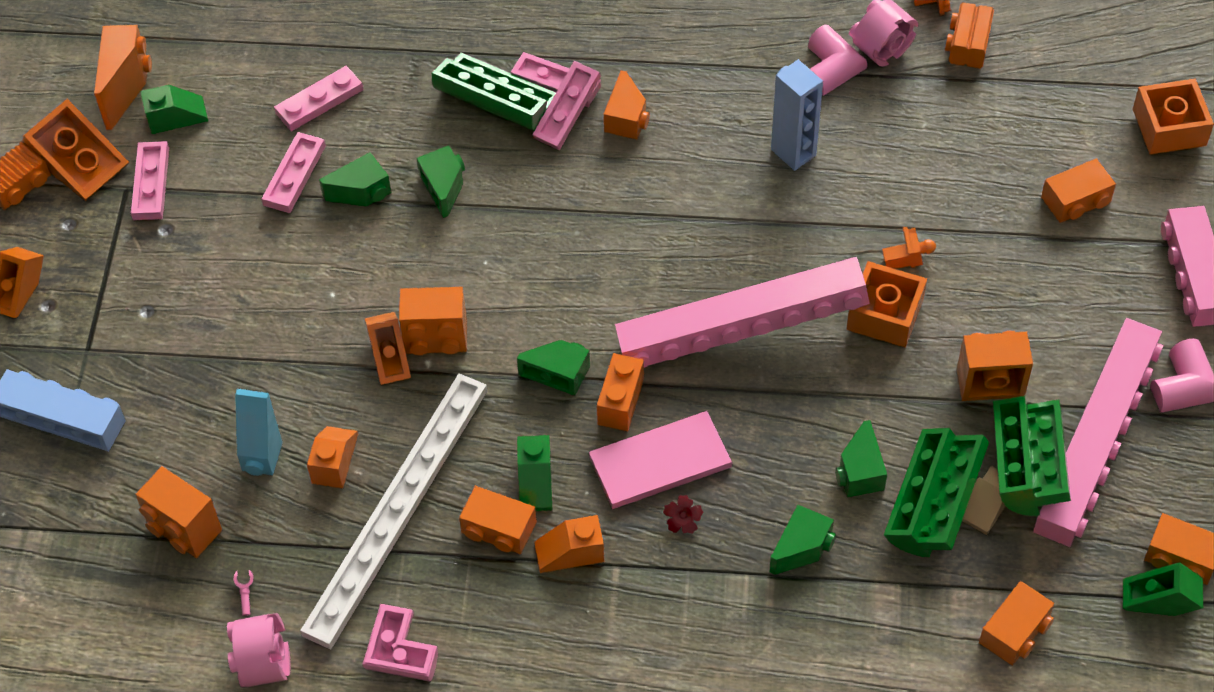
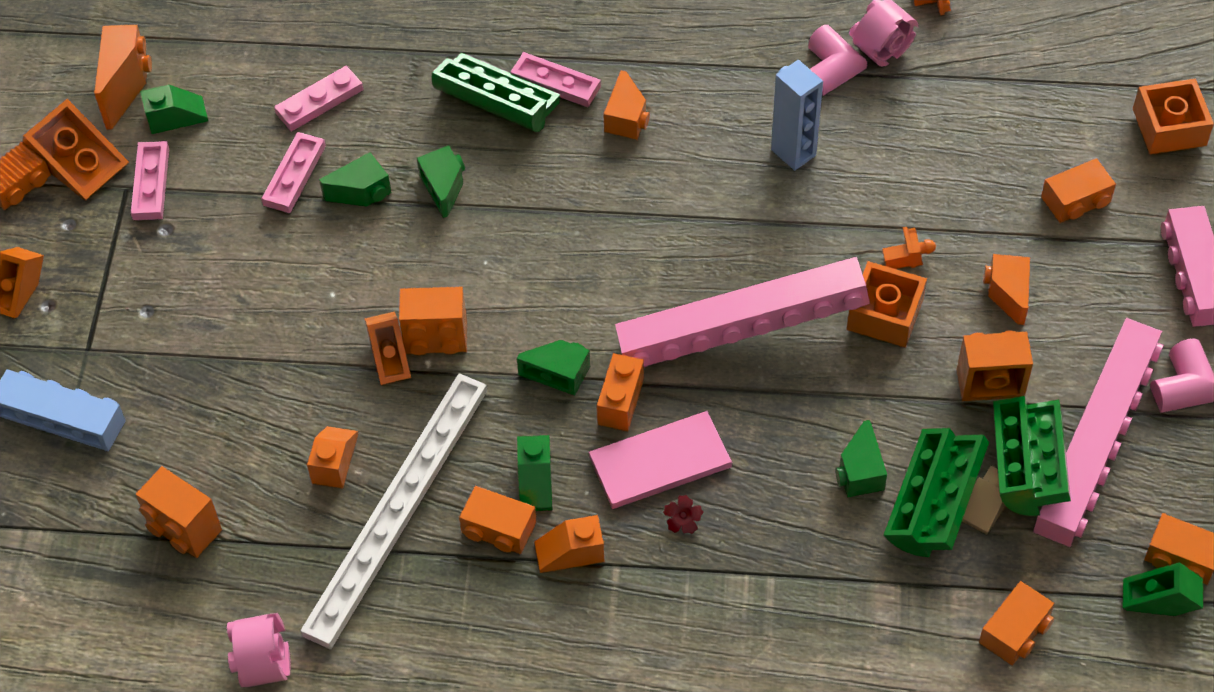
bright pink hand [233,570,254,616] -> none
medium azure slope [235,389,283,476] -> none
bright pink brick [363,604,438,681] -> none
bright pink plate [532,61,601,150] -> none
green slope [769,505,836,575] -> none
orange brick [945,2,994,69] -> none
none -> orange slope [983,254,1030,325]

